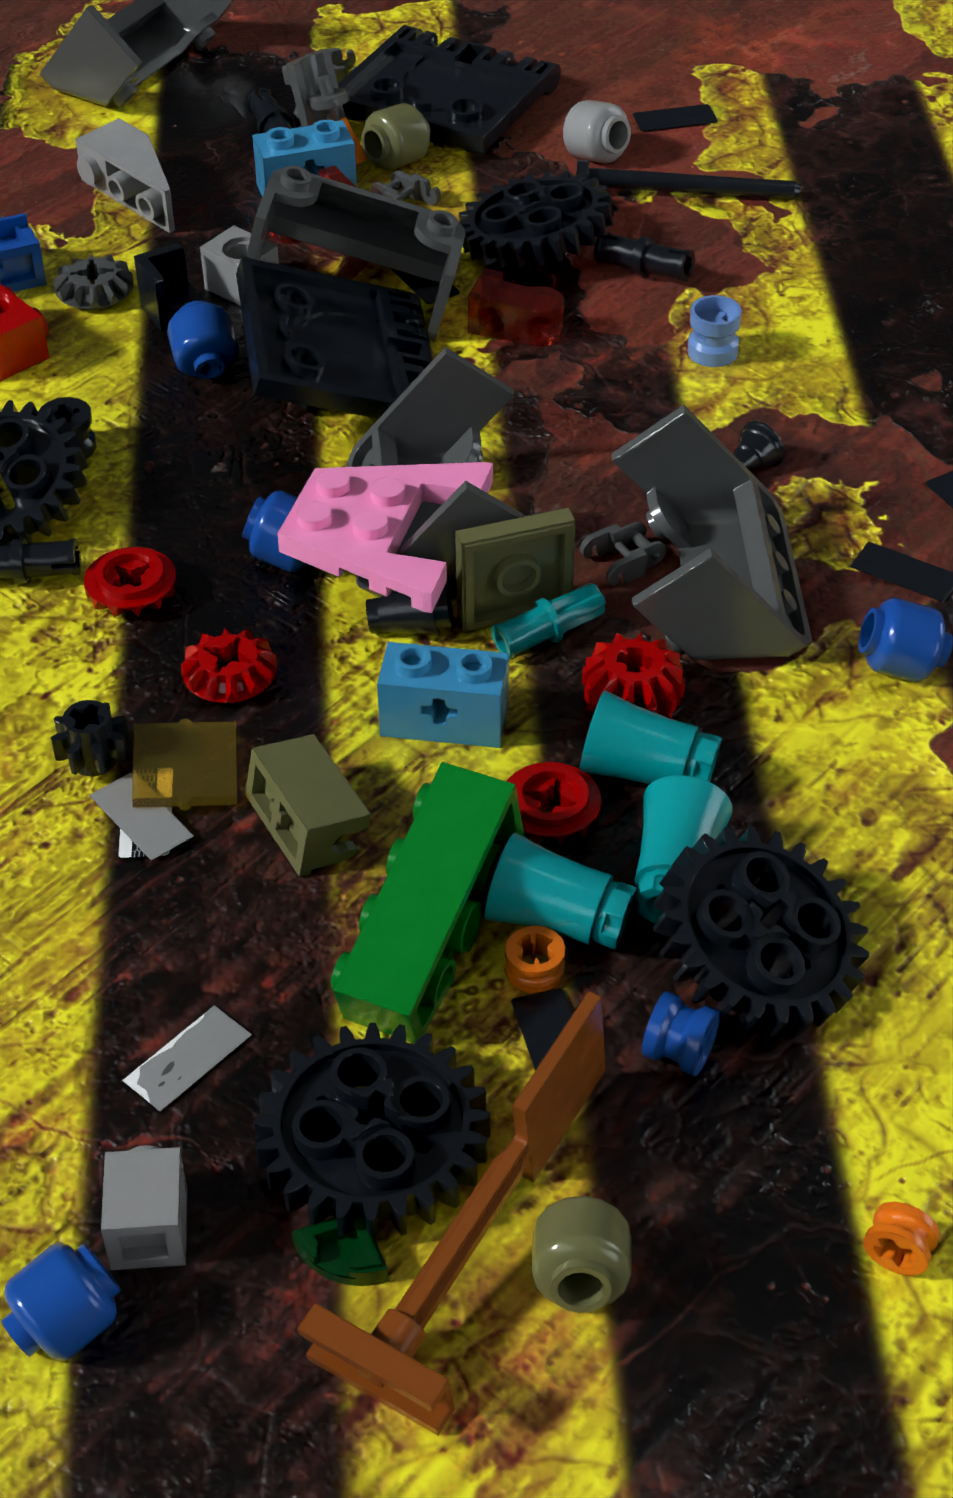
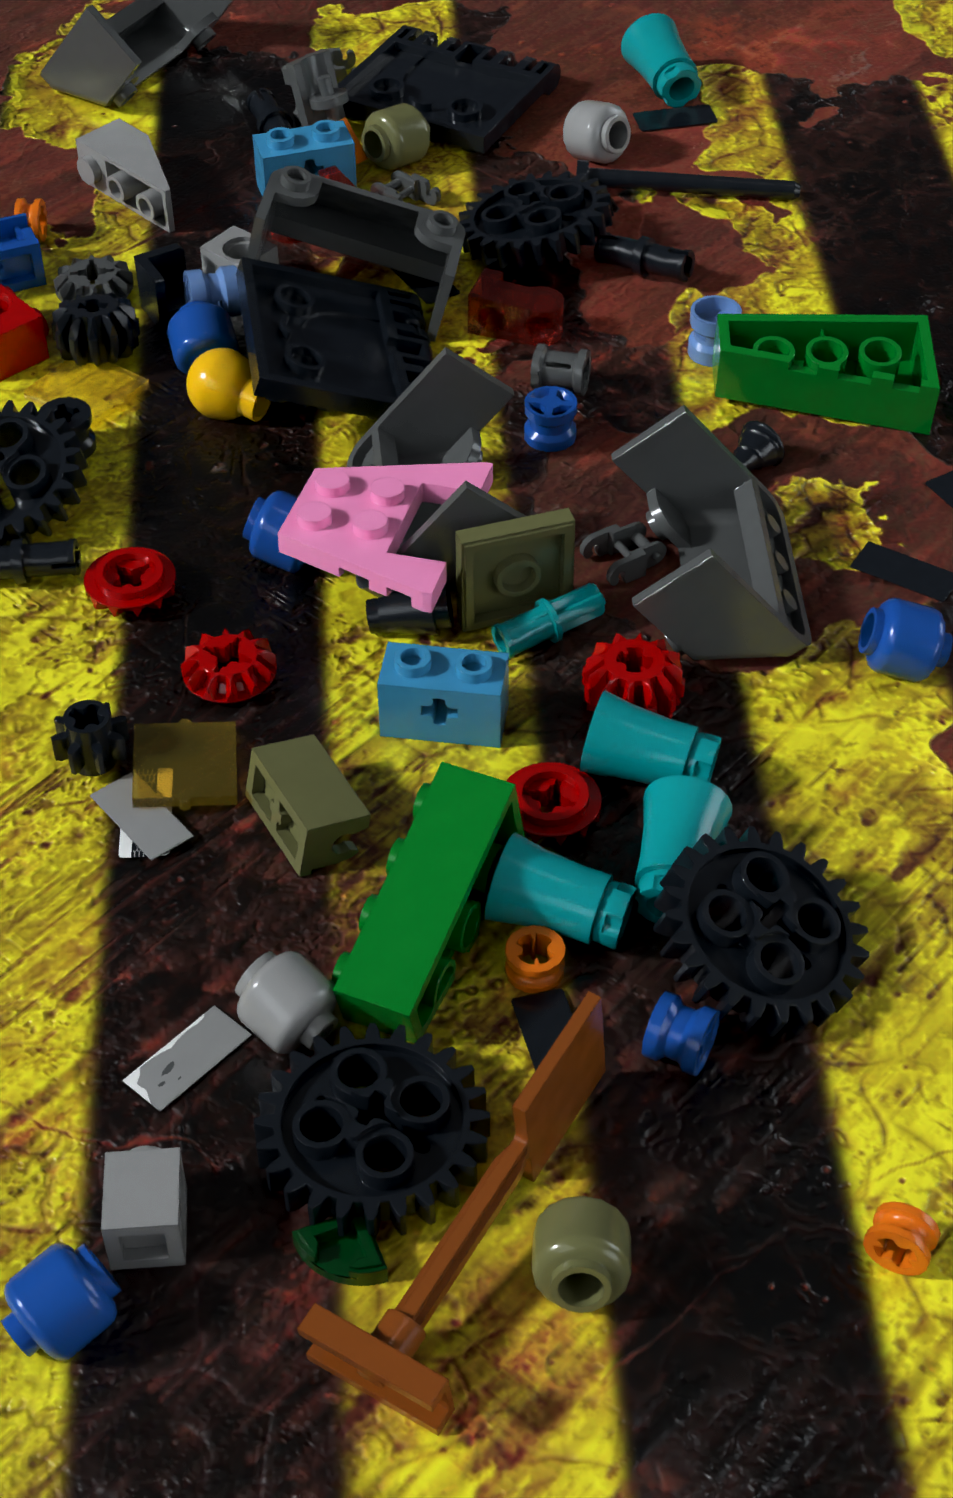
none -> orange bush [14,198,47,242]
none -> clear yellow piece [24,360,150,430]
none -> black gear [51,292,140,367]
none -> medium blue wheel [183,265,242,317]
none -> yellow piece [186,348,272,422]
none -> light grey head [235,951,339,1054]
none -> blue wheel [524,386,577,452]
none -> dark grey bush [530,343,591,396]
none -> teal plant [621,13,702,108]
none -> green wedge [712,314,940,435]

